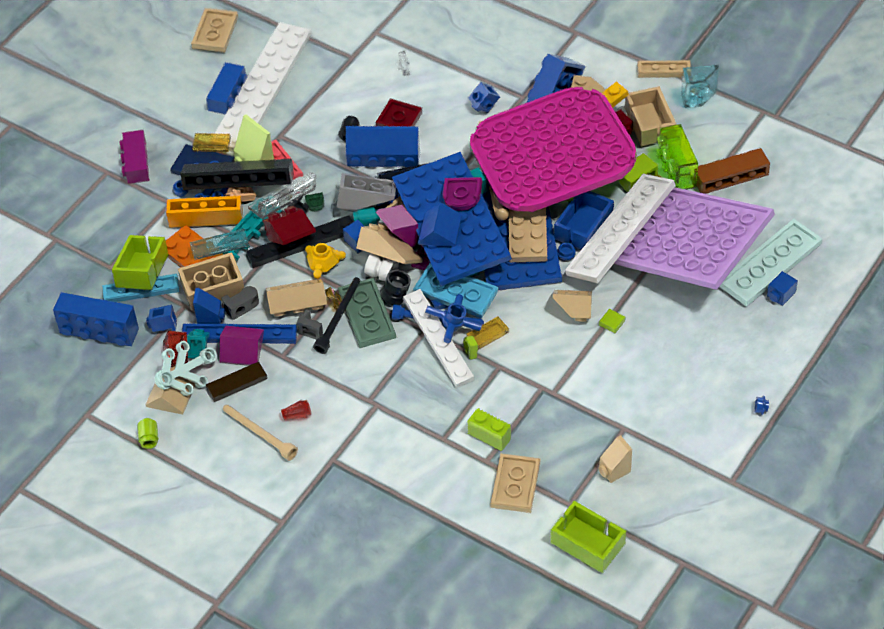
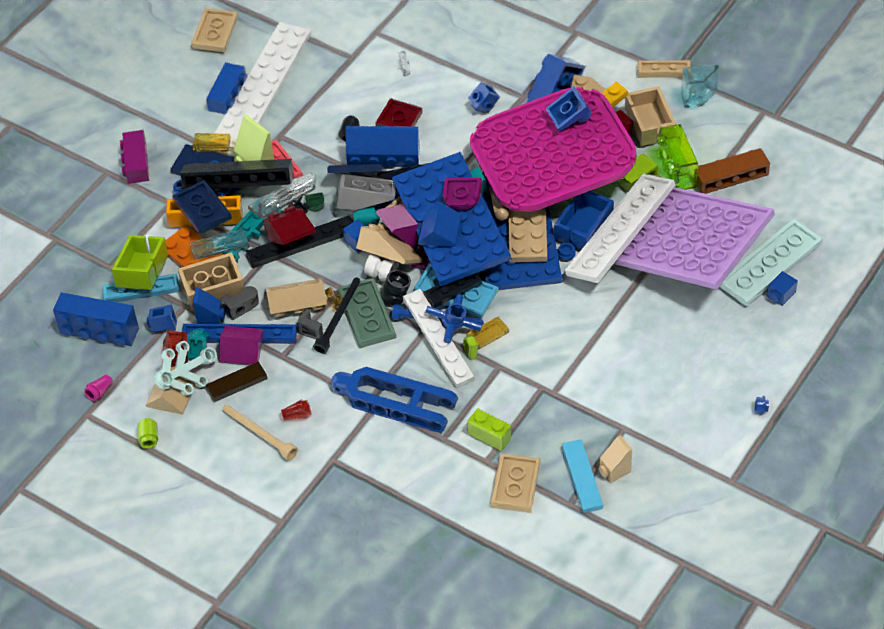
light nougat bracket [225,187,256,202] -> none
yellow rock [305,243,346,279] -> none
lime piece [551,501,626,573] -> none
tan slope [553,290,592,322] -> none
lime tile [599,309,626,333] -> none
none -> dark pink cone [84,374,113,401]
none -> dark blue tile [172,180,232,235]
none -> dark blue tile [327,164,387,173]
none -> blue piece [331,367,458,433]
none -> black tile [423,273,482,308]
none -> blue slope [545,86,592,131]
none -> medium azure tile [562,439,603,513]

